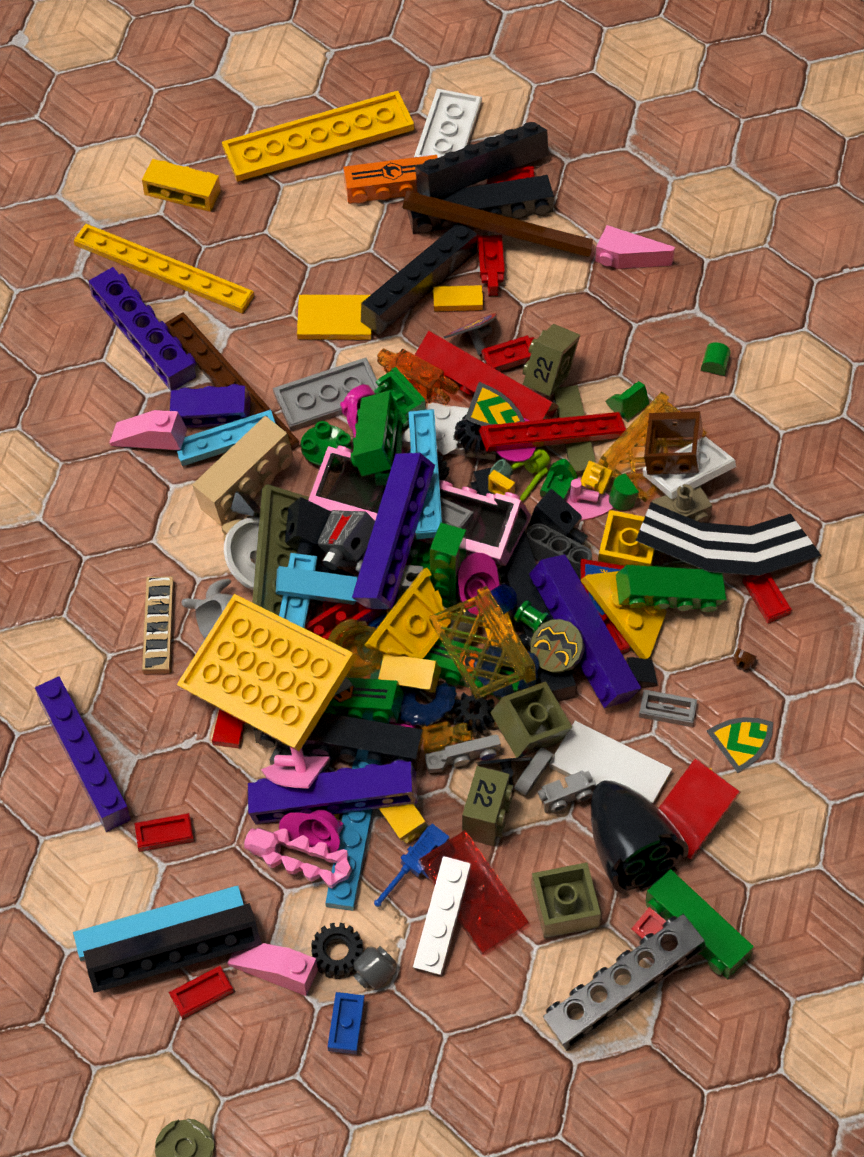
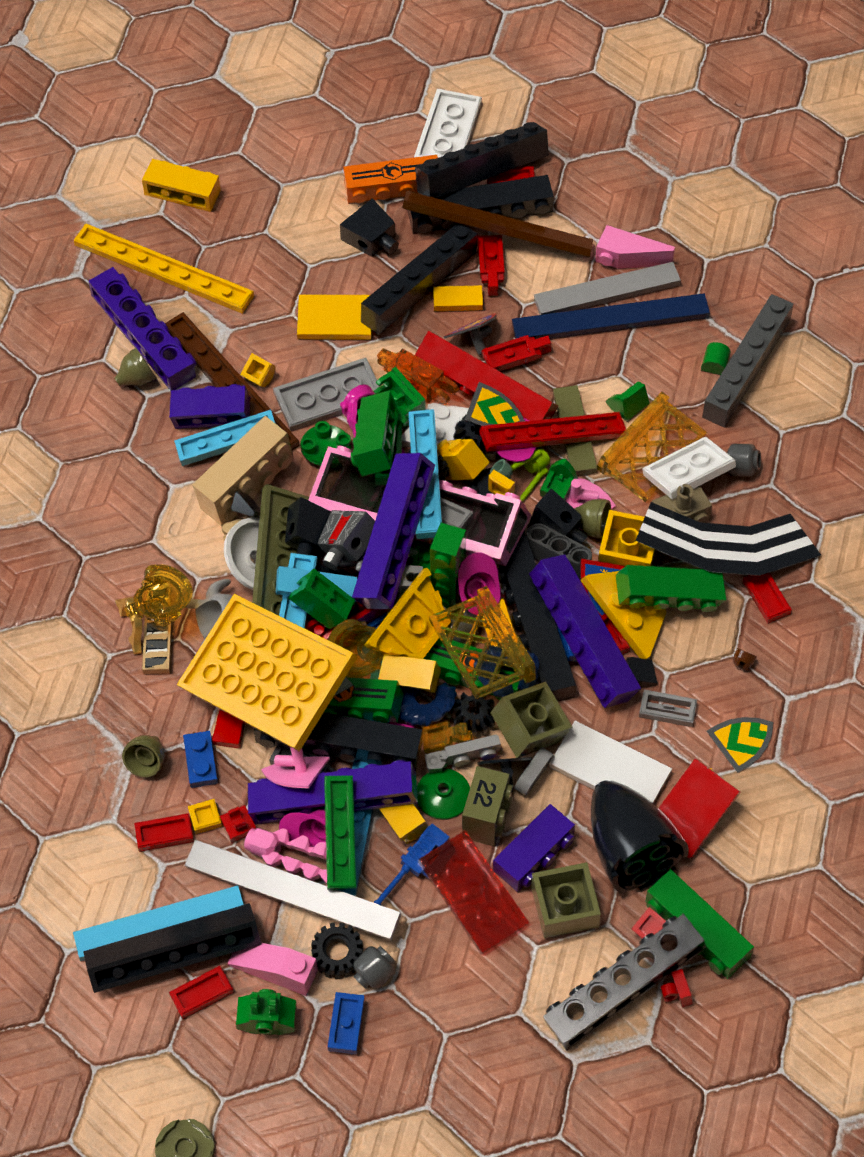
dark purple brick [34,676,131,832] -> none
bright pink slope [110,410,187,450] -> none
yellow plate [222,91,414,182] -> none
white plate [413,856,472,976] -> none
clear blue plate [487,584,517,616] -> none
green bush [514,600,550,633] -> none
olive brick [523,324,580,396] -> none
tile [531,619,585,674] -> none
light grey hinge [537,770,596,812] -> none
yellow tile [580,460,614,494] -> none
green brick [609,473,639,510] -> none
reddish brown window [644,411,703,475] -> none
none -> olive helmet [115,348,156,386]
none -> clear yellow helmet [115,564,193,655]
none -> olive helmet [122,735,165,777]
none -> blue plate [183,731,218,788]
none -> tile [185,840,402,941]
none -> yellow tile [188,799,222,835]
none -> red tile [220,805,256,843]
none -> green hinge [236,989,297,1035]
none -> yellow brick [240,353,276,387]
none -> green hinge [288,569,355,630]
none -> green tile [324,775,356,890]
none -> black torso [340,199,399,256]
none -> green dish [417,769,470,820]
none -> yellow brick [437,439,490,480]
none -> dark purple brick [493,804,575,892]
none -> dark blue tile [512,293,710,339]
none -> light grey tile [534,262,681,315]
none -> olive helmet [574,499,611,538]
none -> red tile [661,969,693,1008]
none -> dark grey brick [702,294,794,428]
none -> dark grey head [726,444,761,477]

